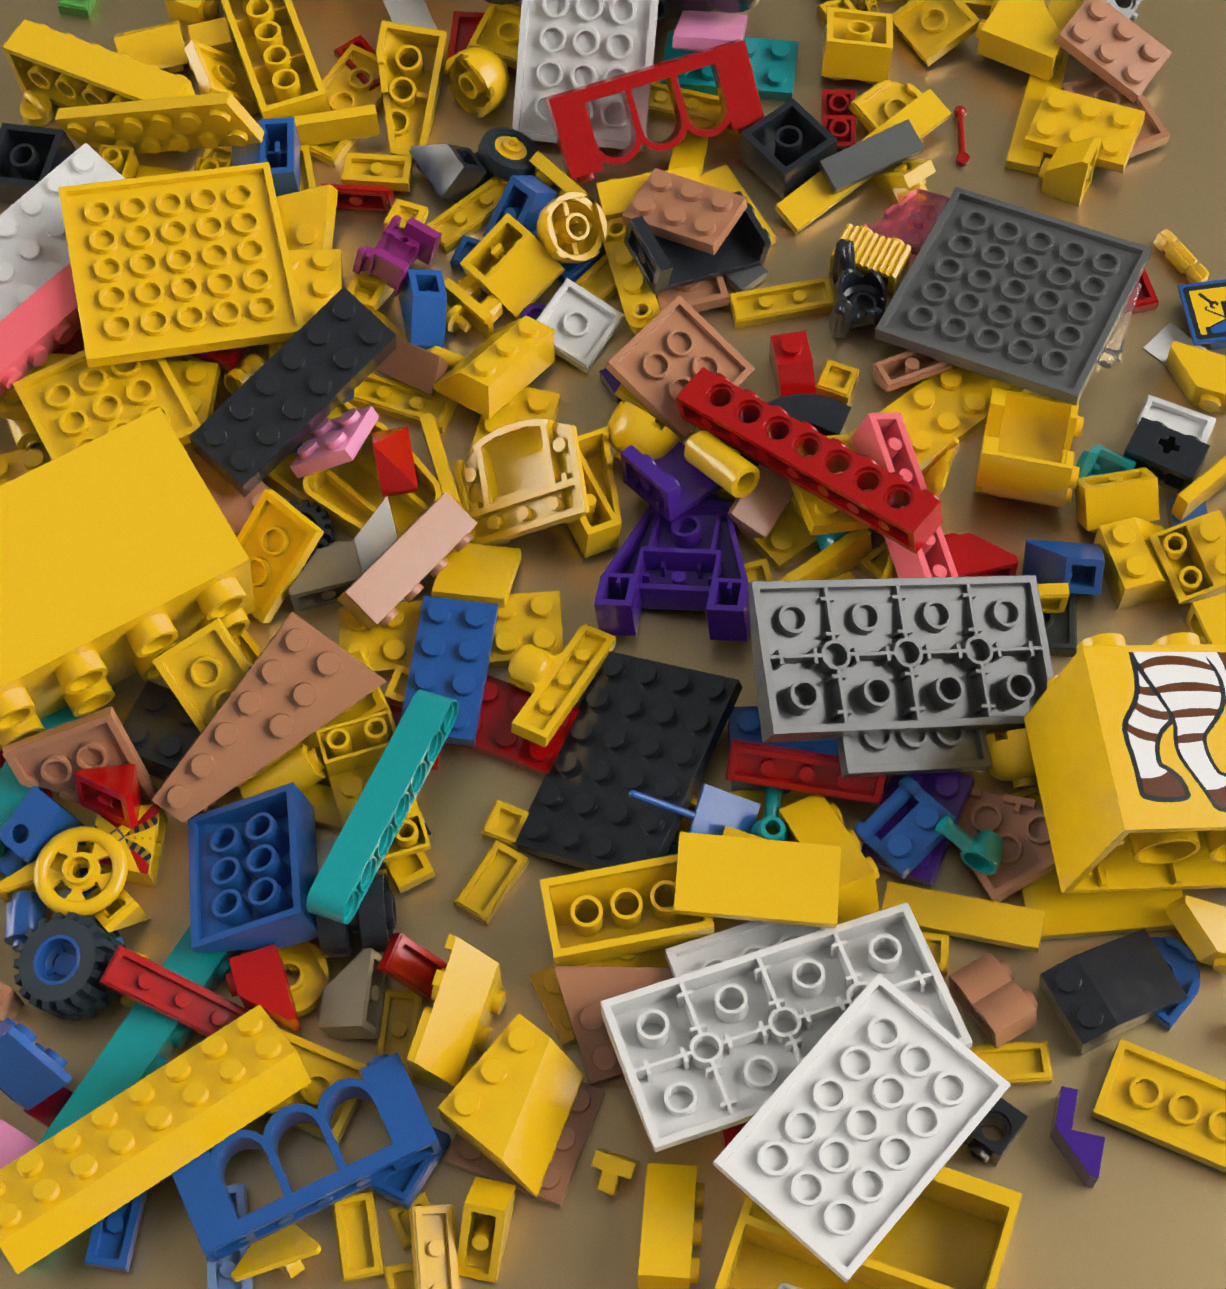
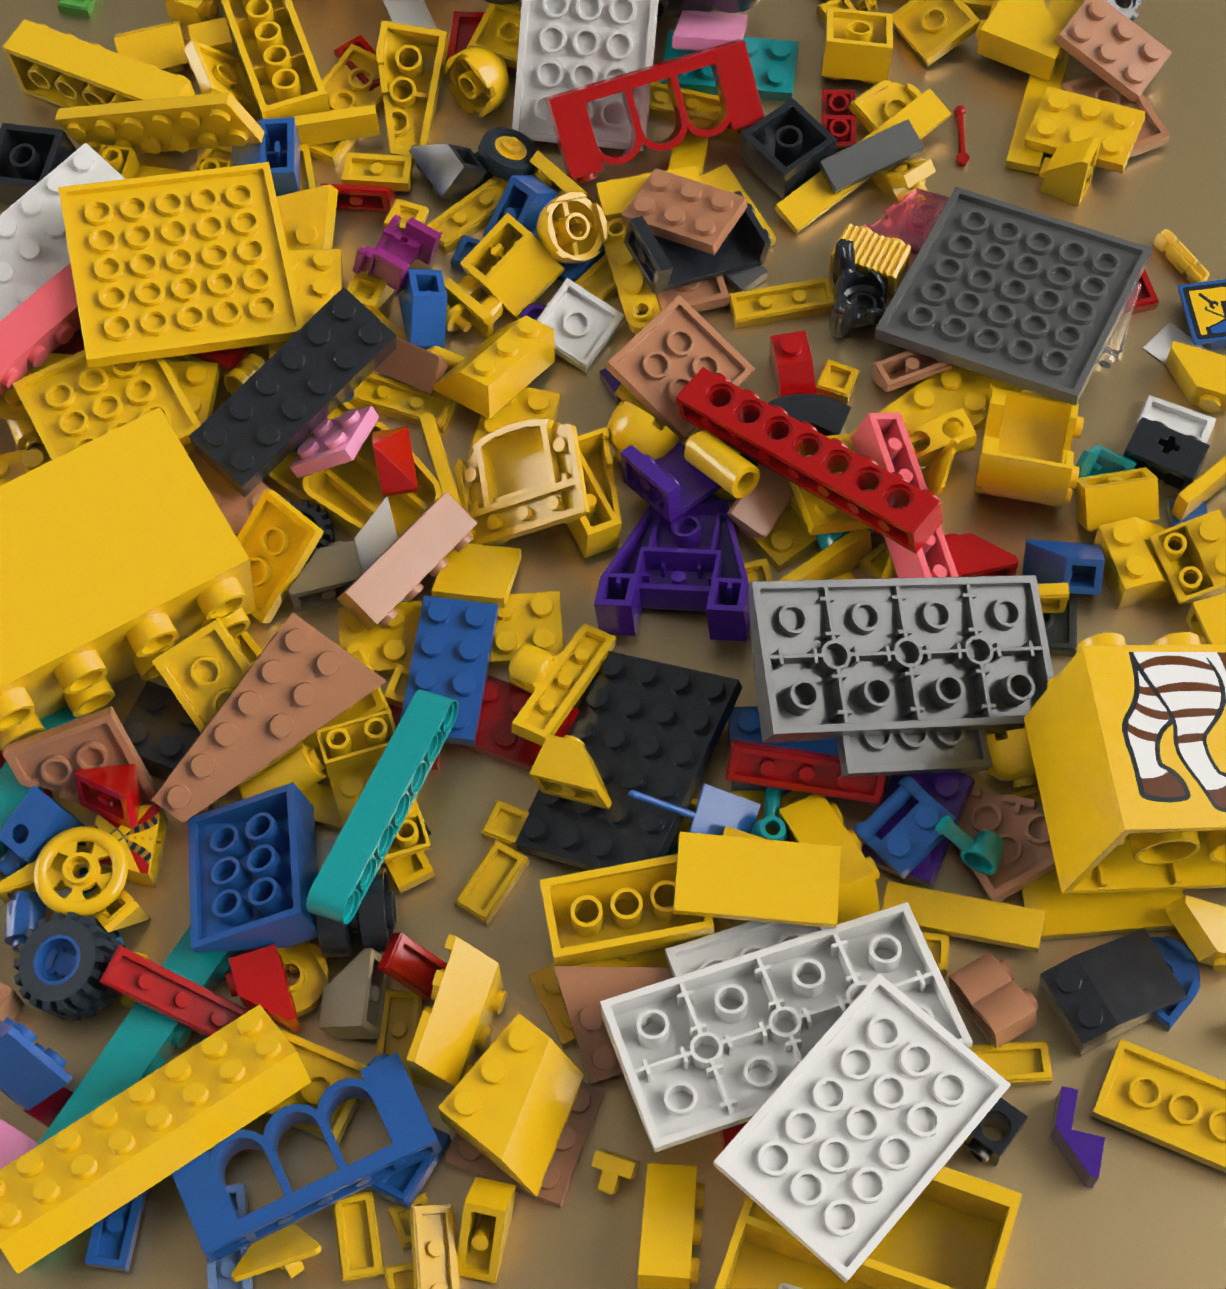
yellow tile [20,91,55,127] -> none
none -> yellow slope [529,734,612,809]
none -> yellow leg [907,408,977,467]

